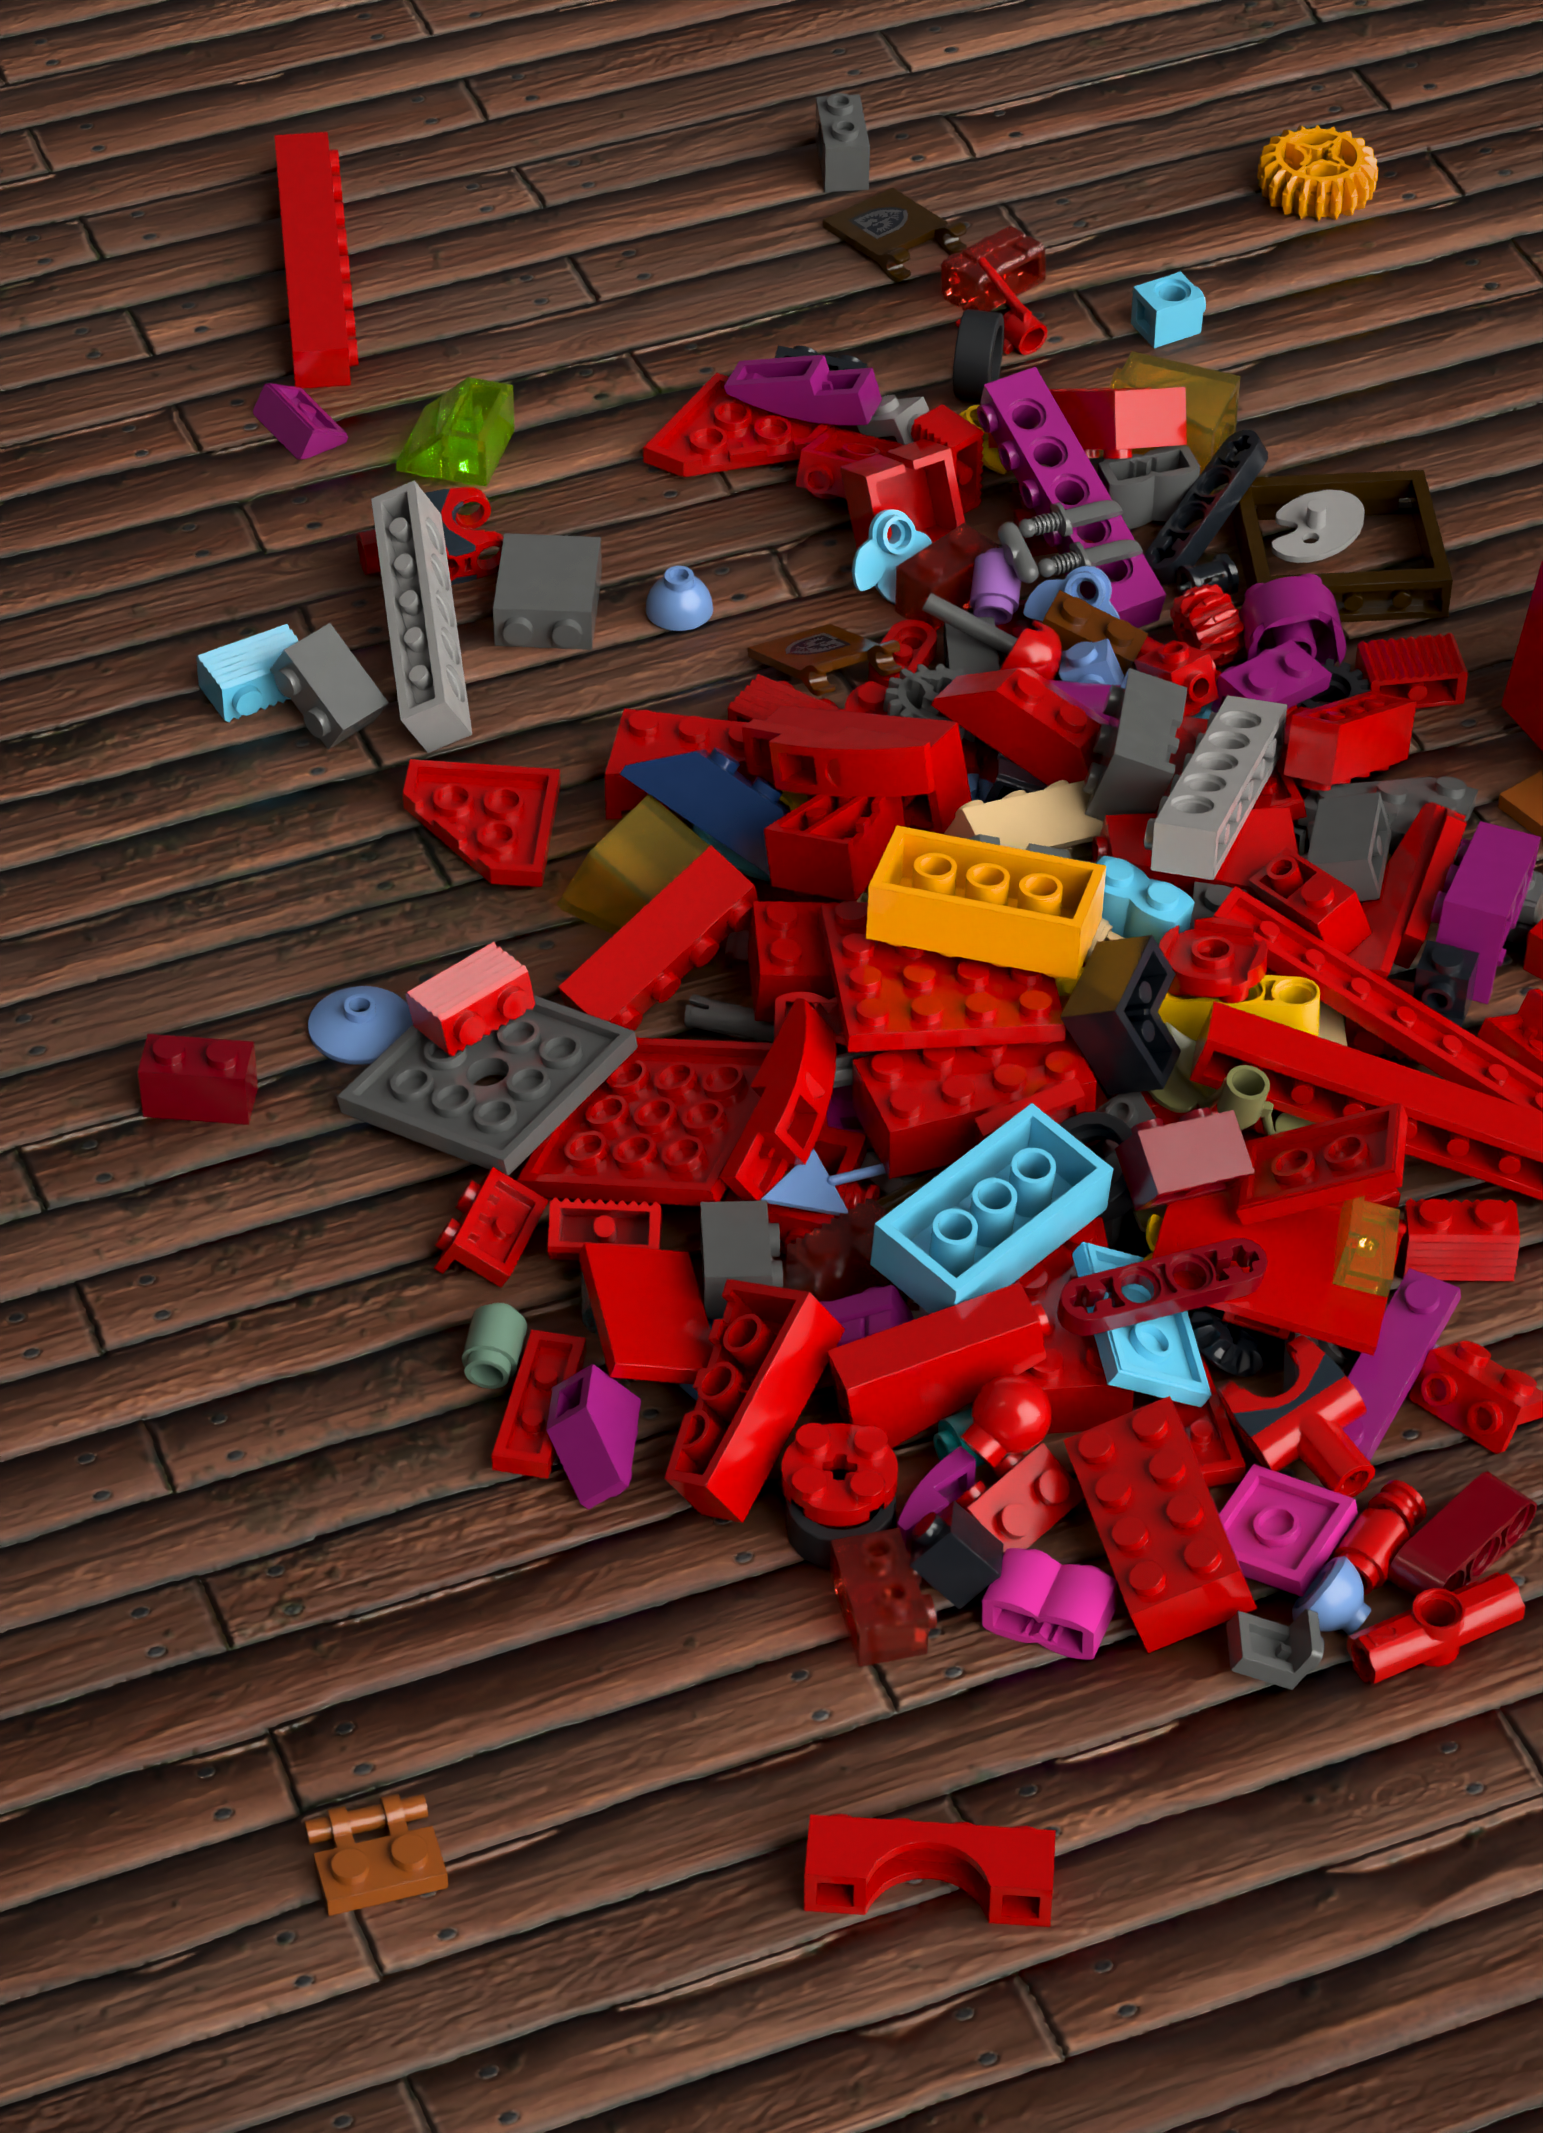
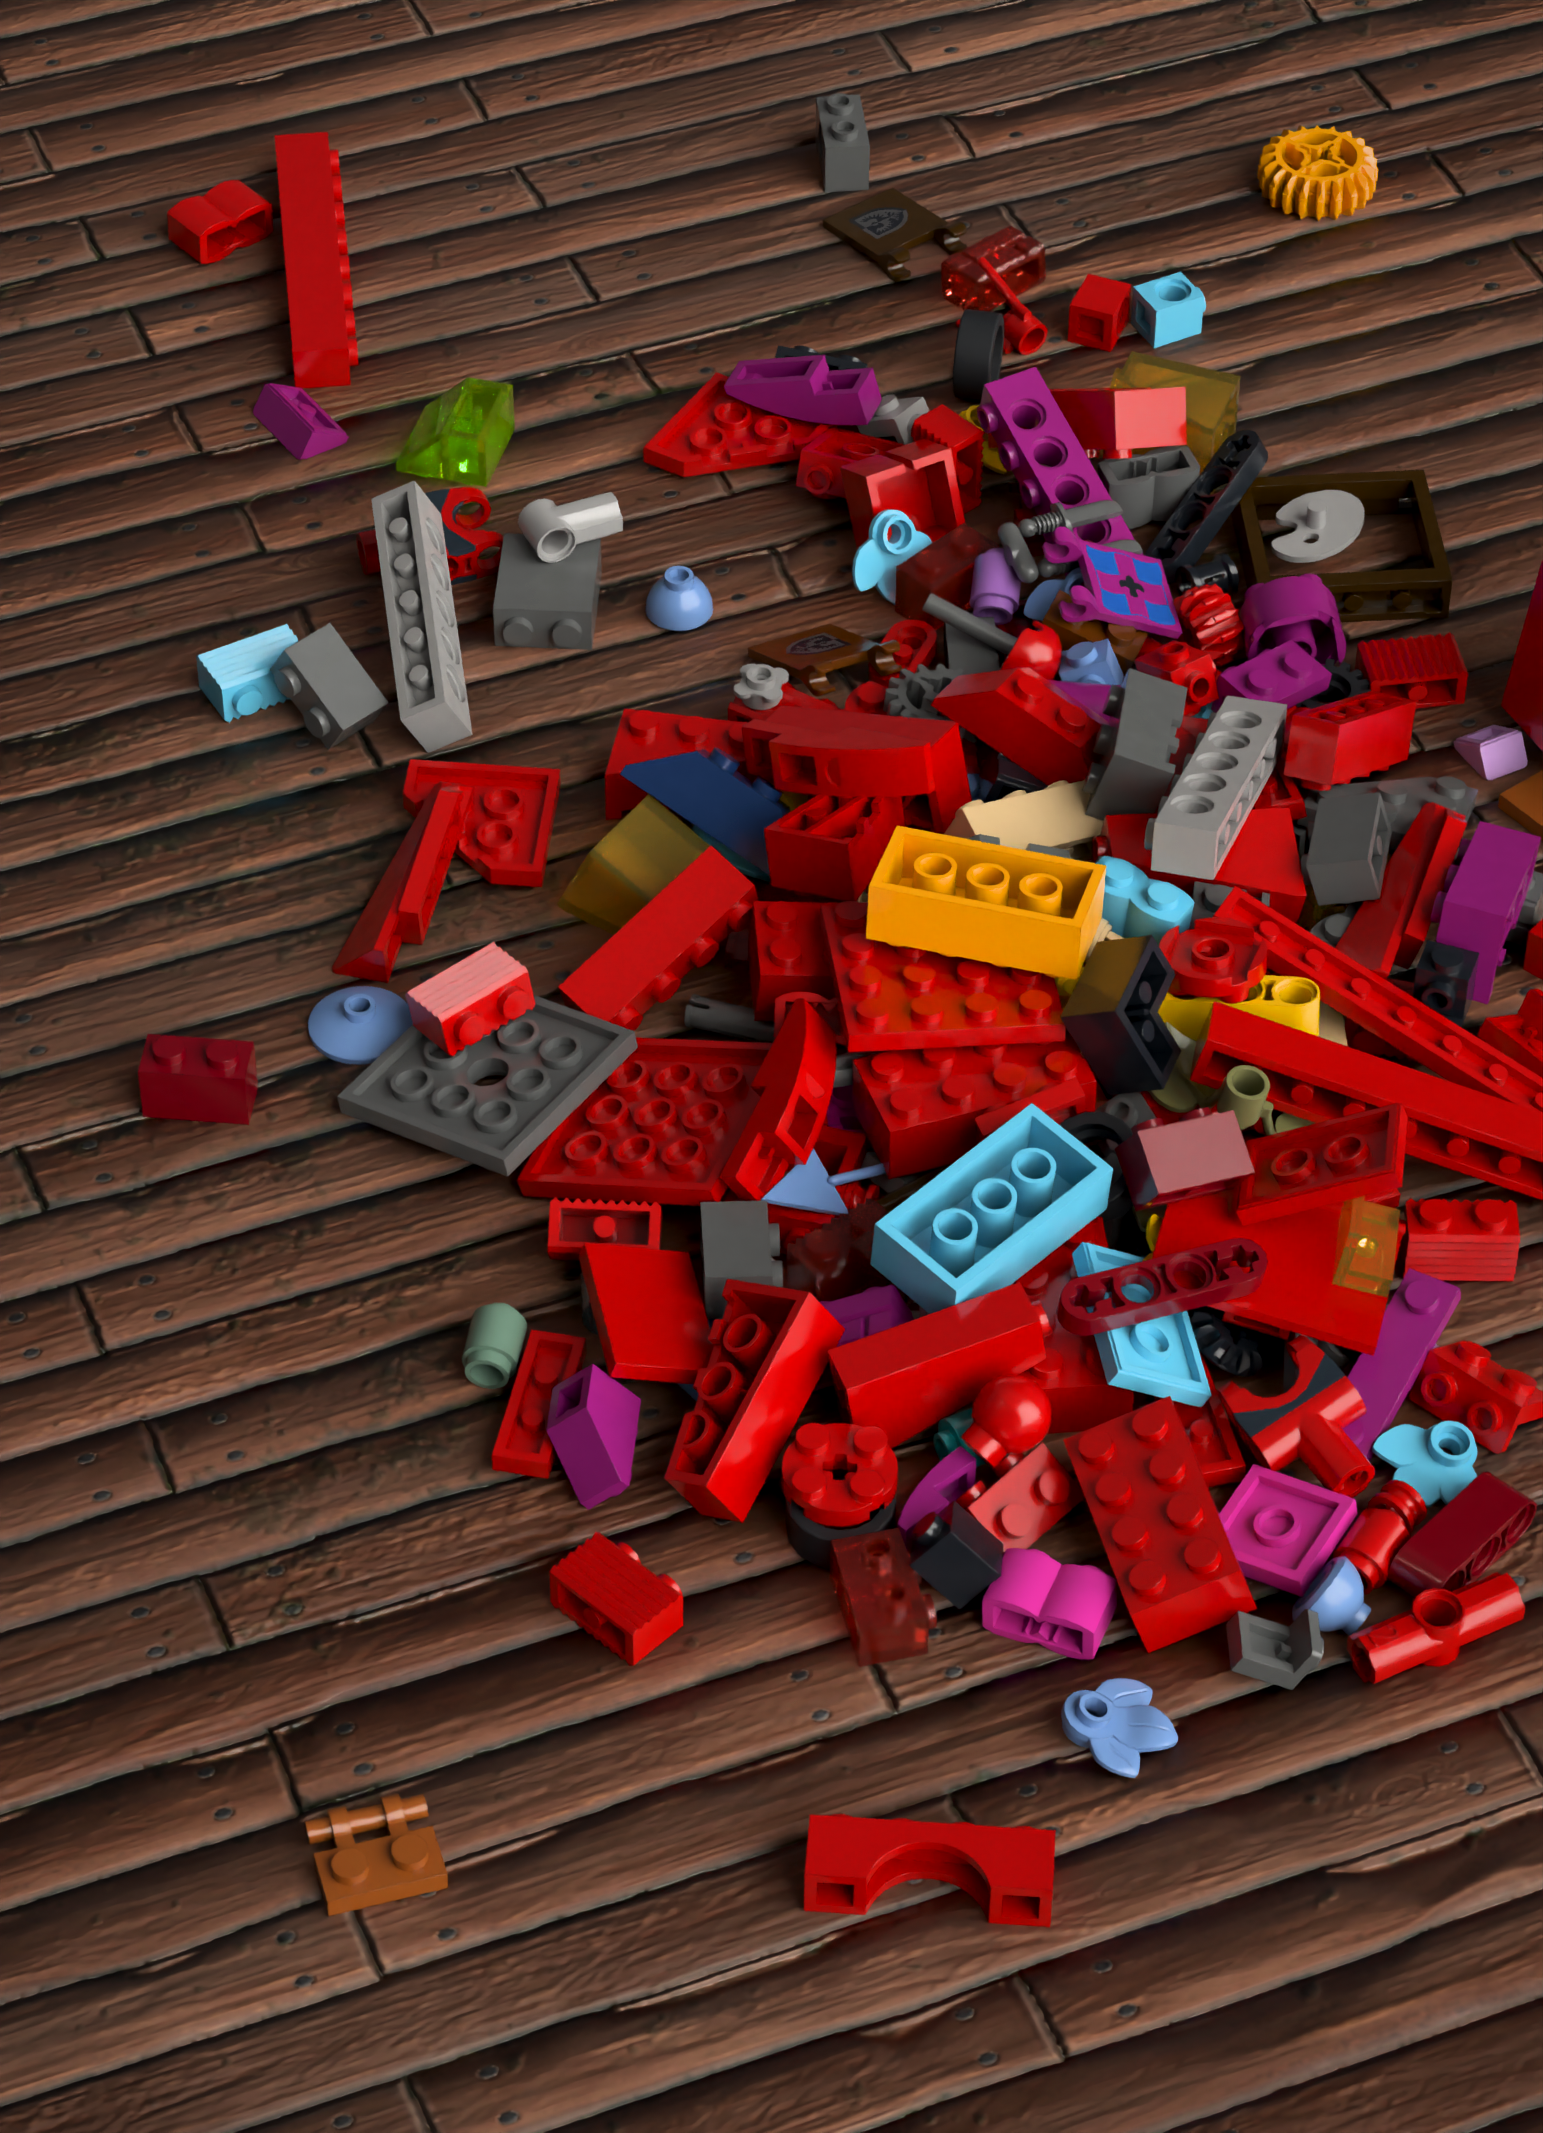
red bracket [433,1167,549,1288] -> none
red slope [1249,847,1372,955] -> none
none -> red brick [167,180,273,264]
none -> red wedge [332,781,475,983]
none -> light grey piece [518,492,623,563]
none -> red brick [549,1532,683,1666]
none -> light grey plate [734,664,789,710]
none -> magenta flag [1042,527,1182,639]
none -> medium blue plate [1061,1678,1178,1778]
none -> red brick [1068,274,1131,352]
none -> medium azure plate [1372,1421,1477,1508]
none -> lavender slope [1453,725,1528,780]

